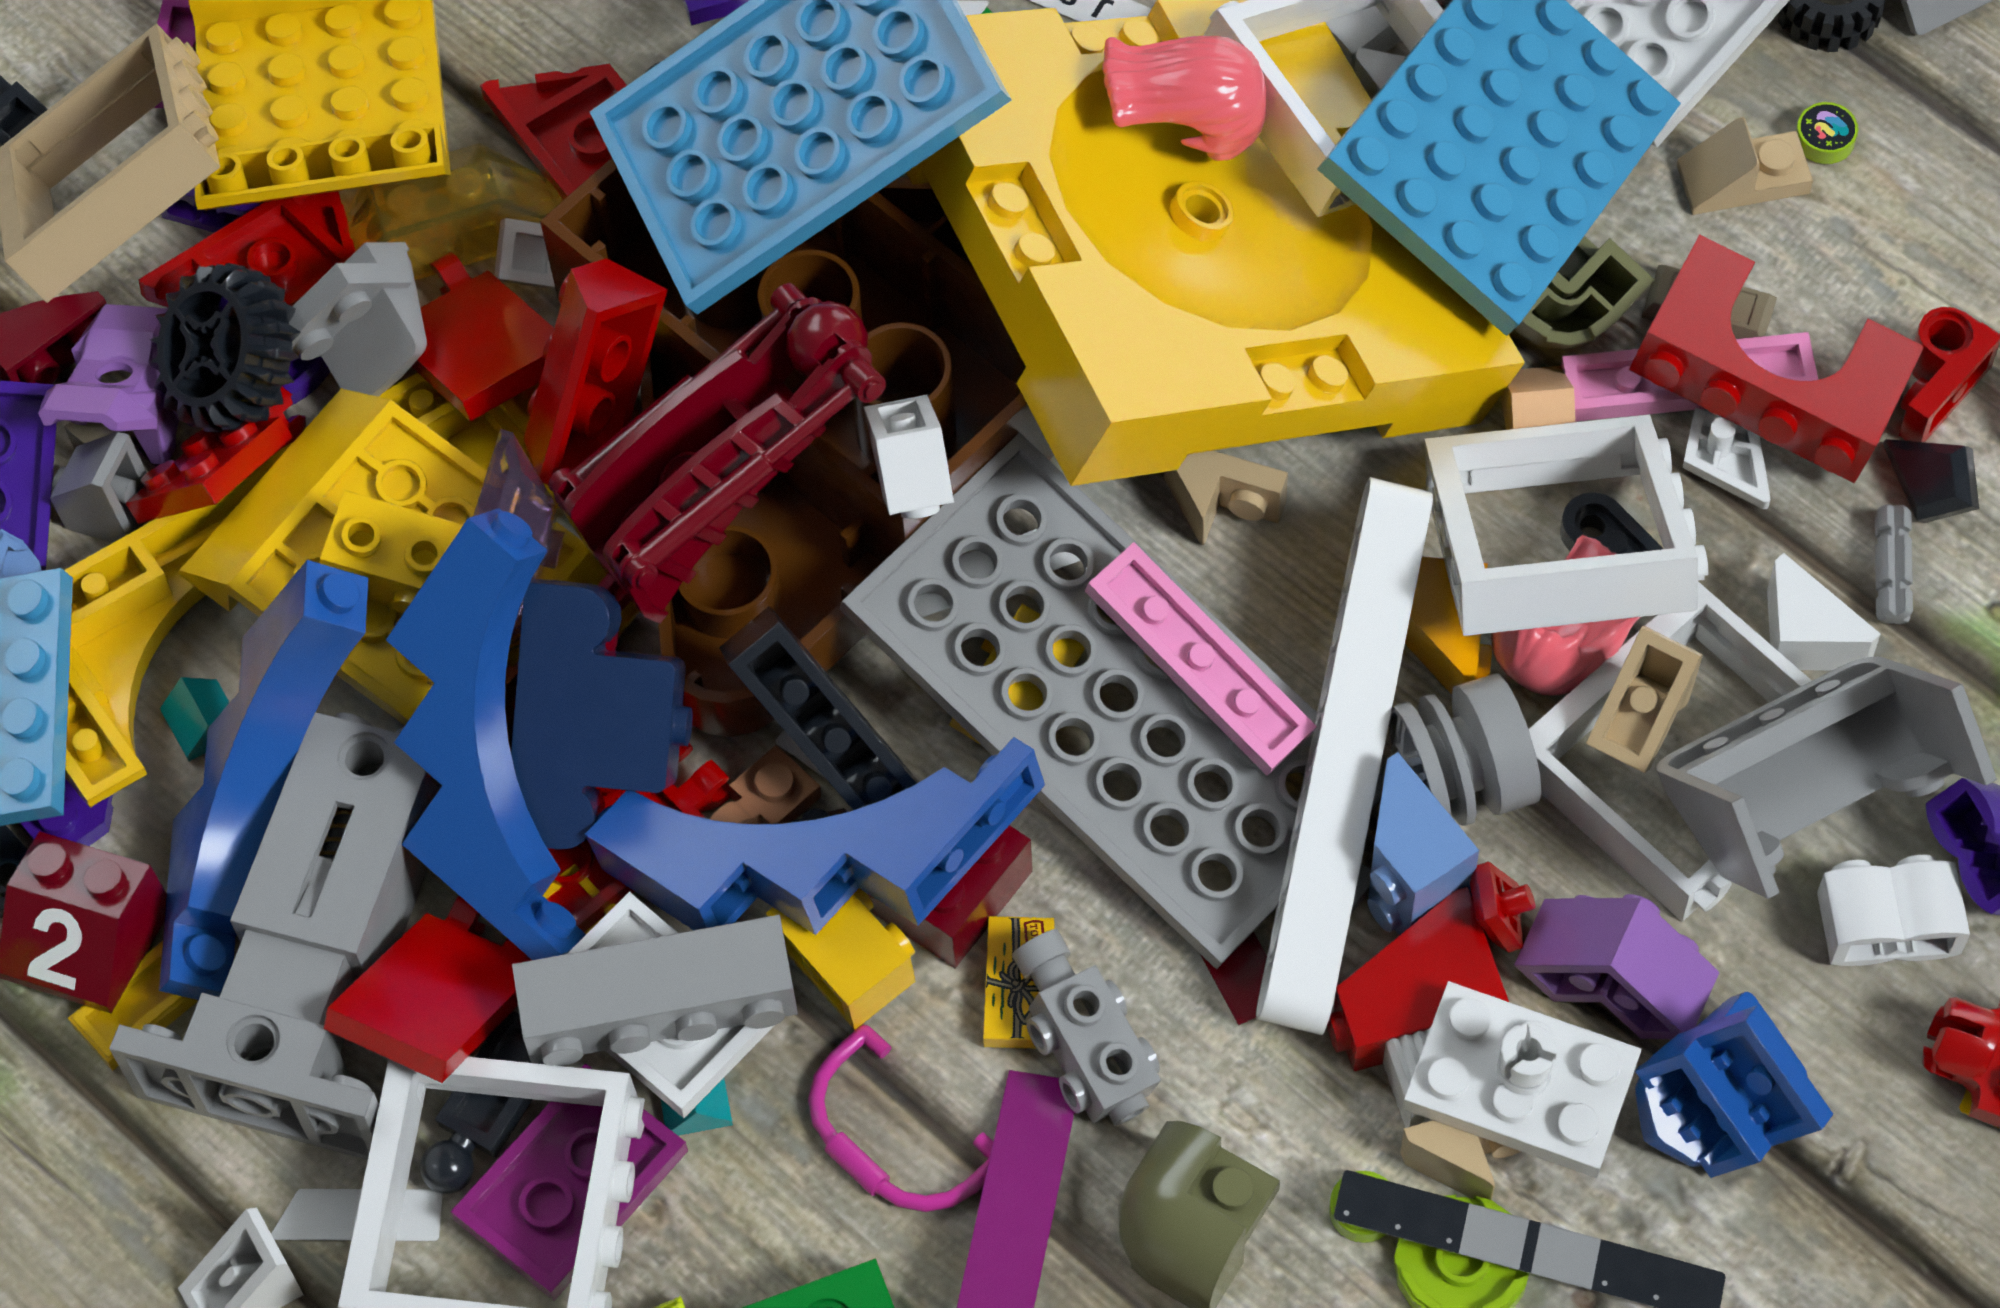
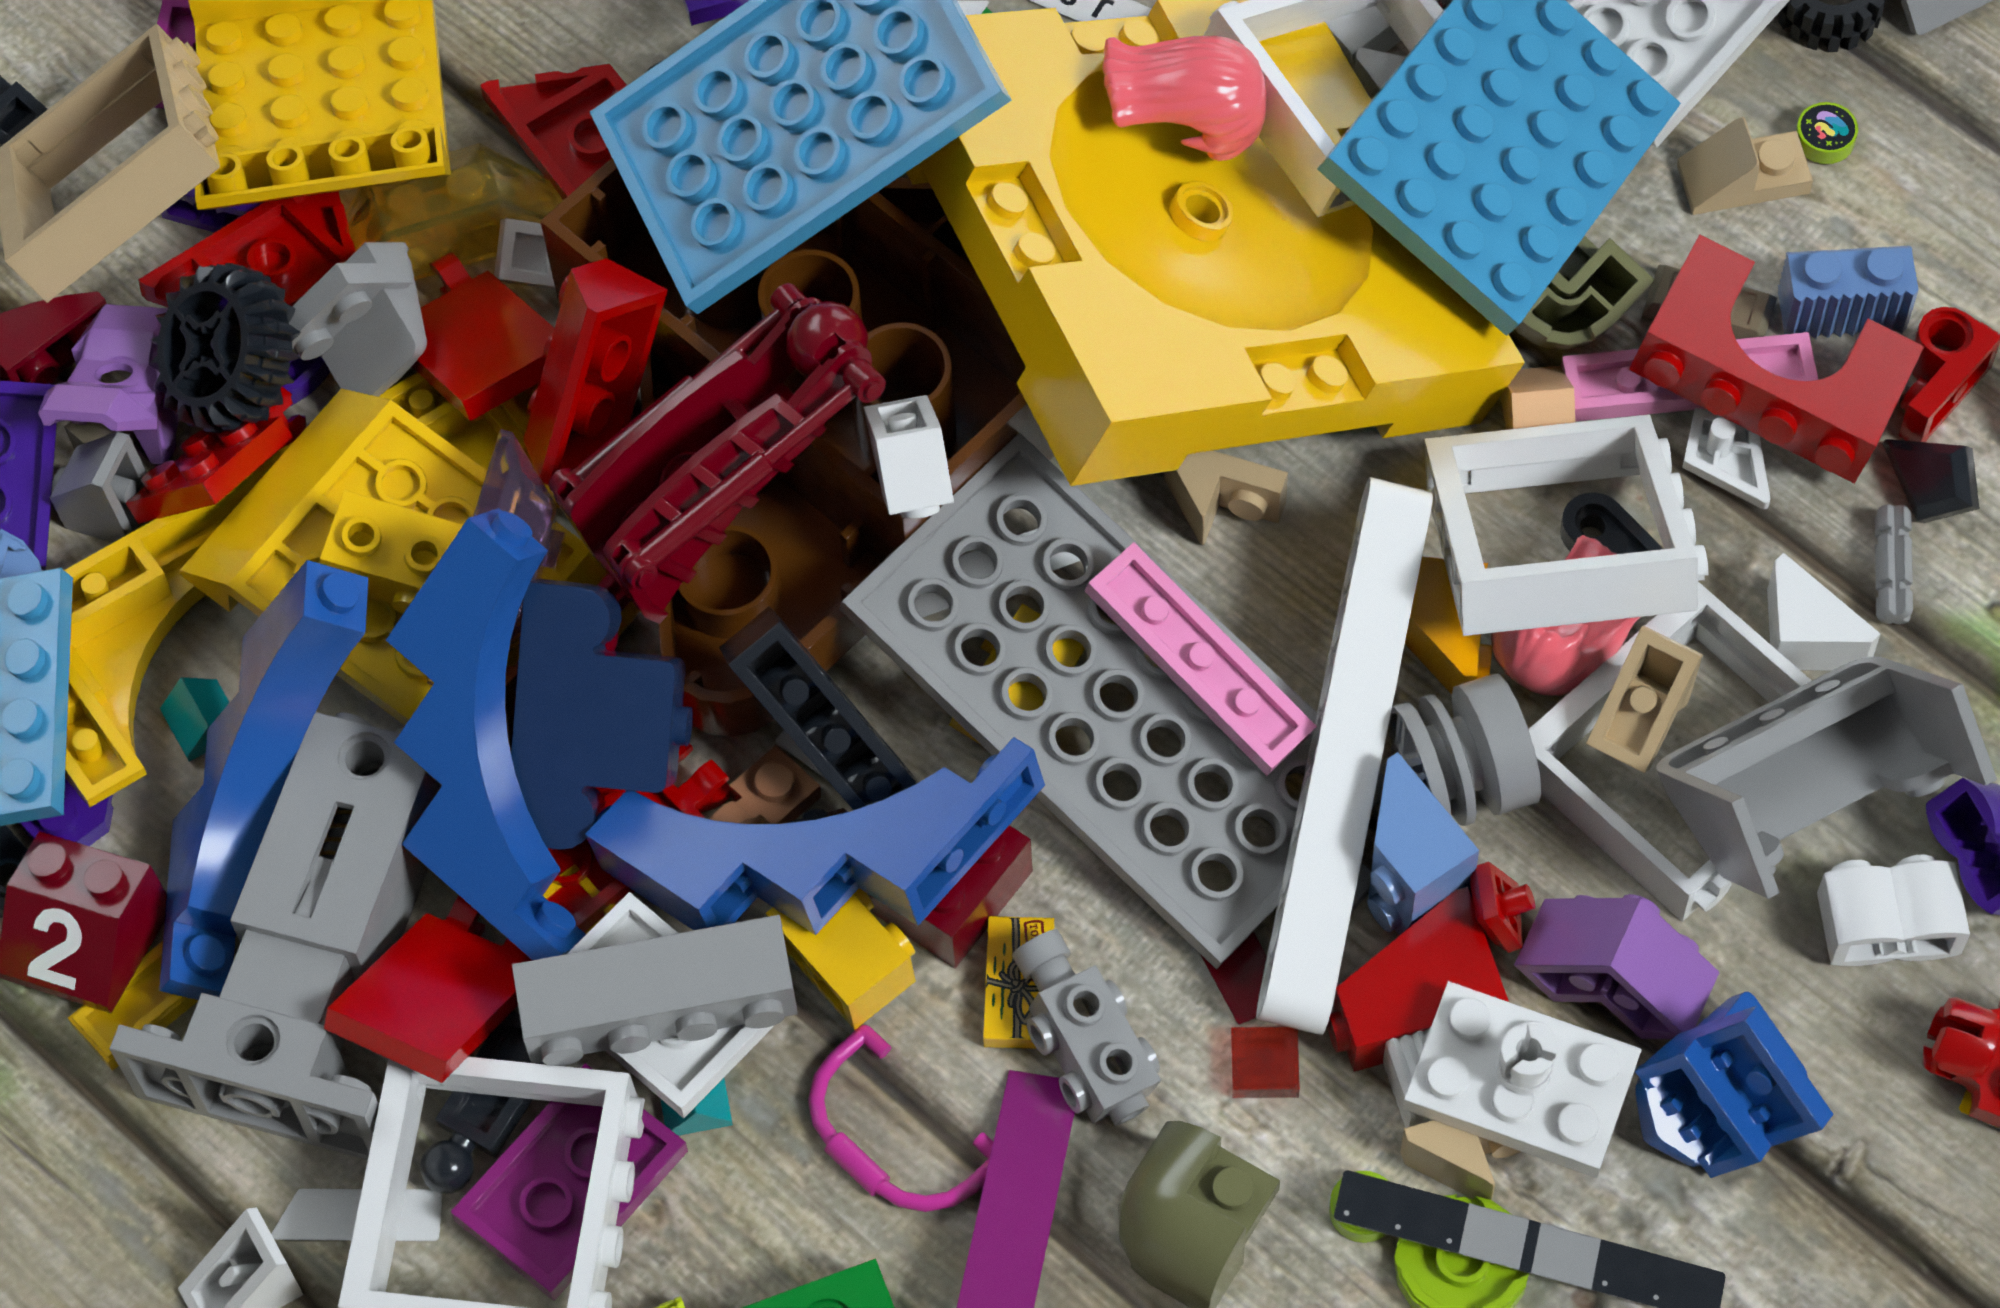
none -> clear red tile [1231,1027,1300,1098]
none -> medium blue brick [1778,246,1919,339]

